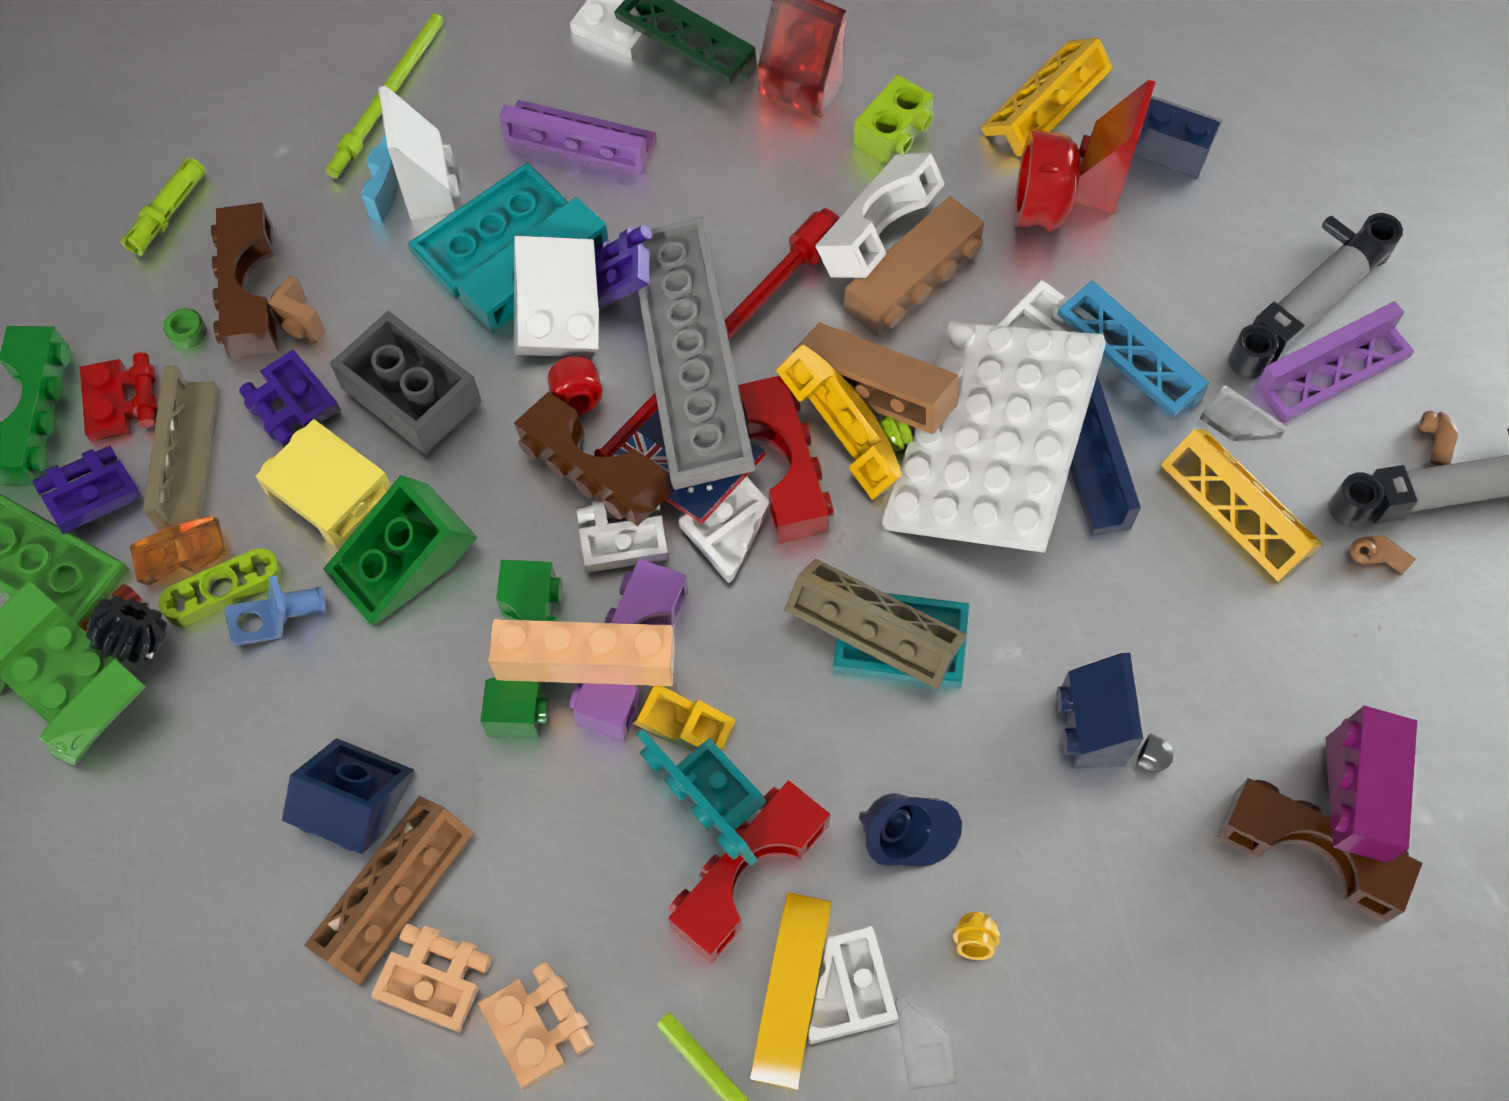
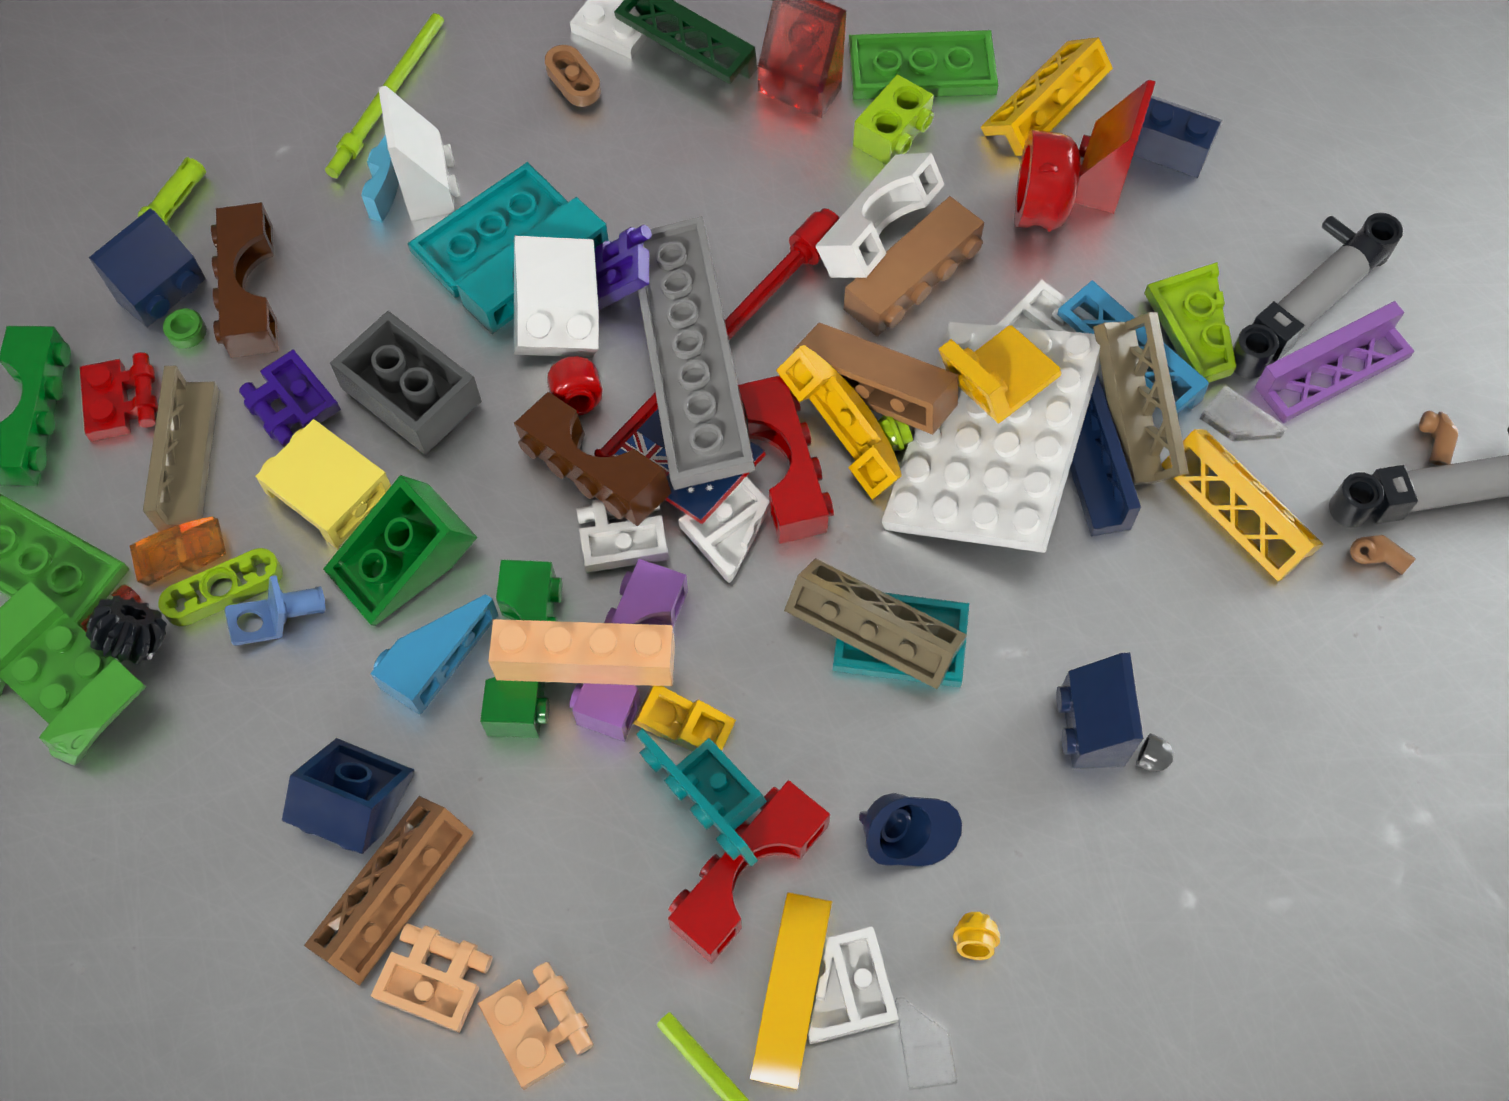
dark purple plate [31,445,141,535] -> none
medium nougat bracket [268,275,326,343] -> none
medium lavender fence [499,100,657,173] -> none
reddish brown arch [1216,778,1423,922] -> none
magenta wedge [1325,705,1417,863] -> none
none -> dark blue slope [89,208,206,328]
none -> dark azure slope [371,594,498,716]
none -> medium nougat plate [545,45,601,106]
none -> bright green tile [848,30,998,99]
none -> yellow bracket [938,325,1062,424]
none -> dark tan fence [1093,312,1189,485]
none -> lime wing [1144,262,1236,383]

